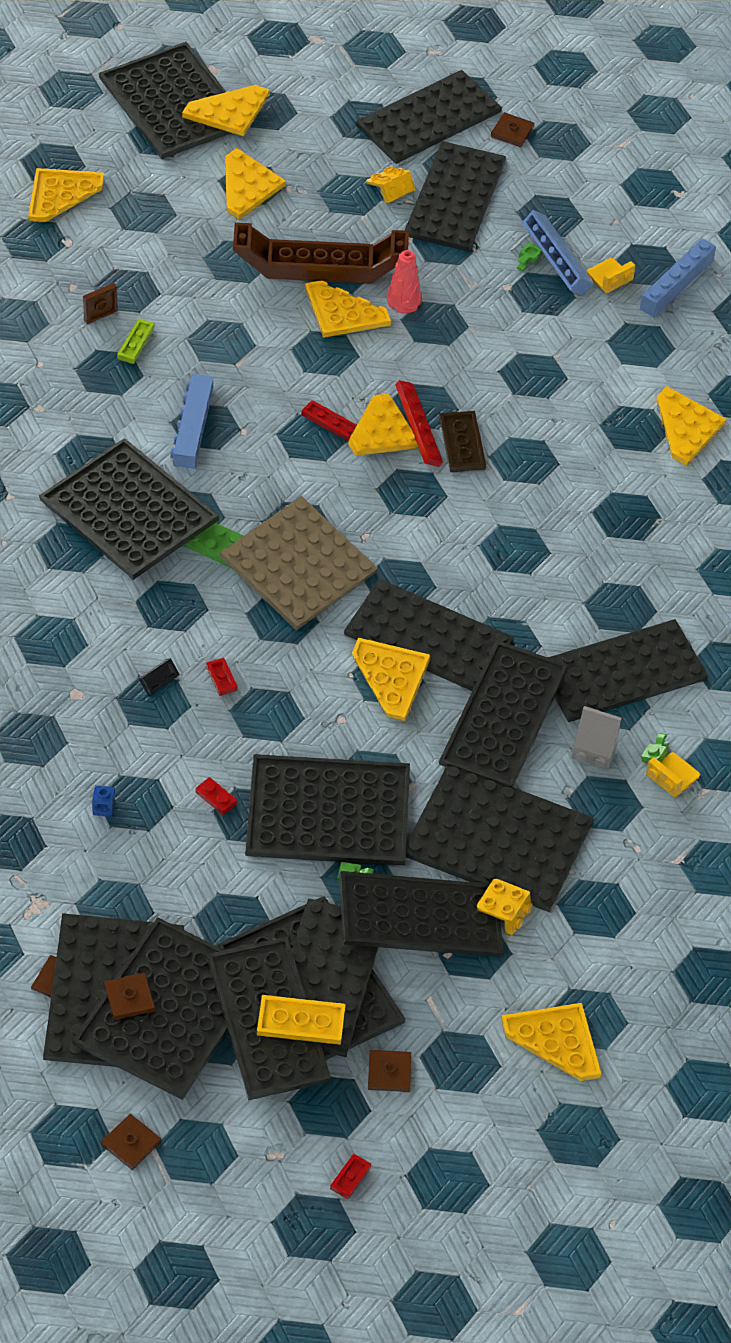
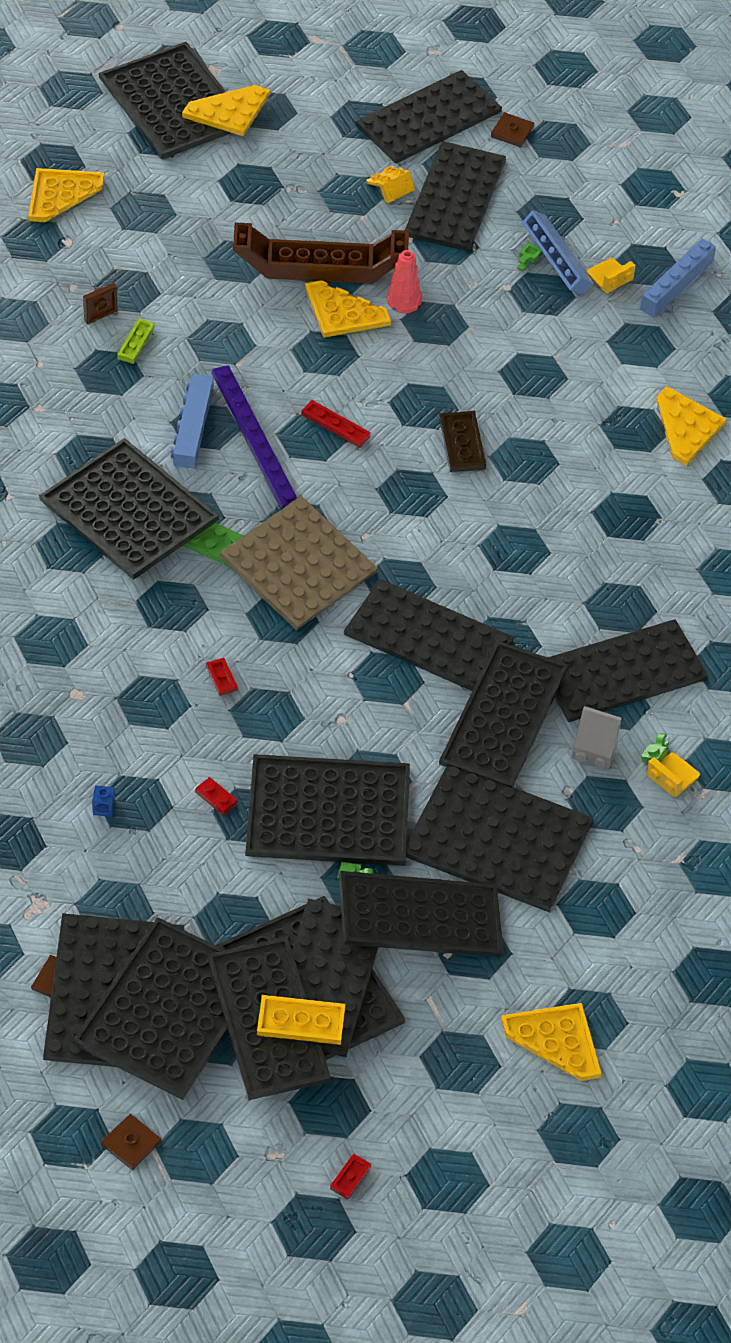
reddish brown plate [104,973,155,1020] -> none
black plate [138,658,180,695] -> none
yellow plate [225,148,286,220] -> none
yellow plate [348,393,418,456] -> none
yellow plate [352,638,431,721] -> none
reddish brown plate [368,1050,411,1092] -> none
red plate [395,380,443,467] -> none
yellow bracket [477,879,532,936] -> none
none -> dark purple plate [211,365,297,510]

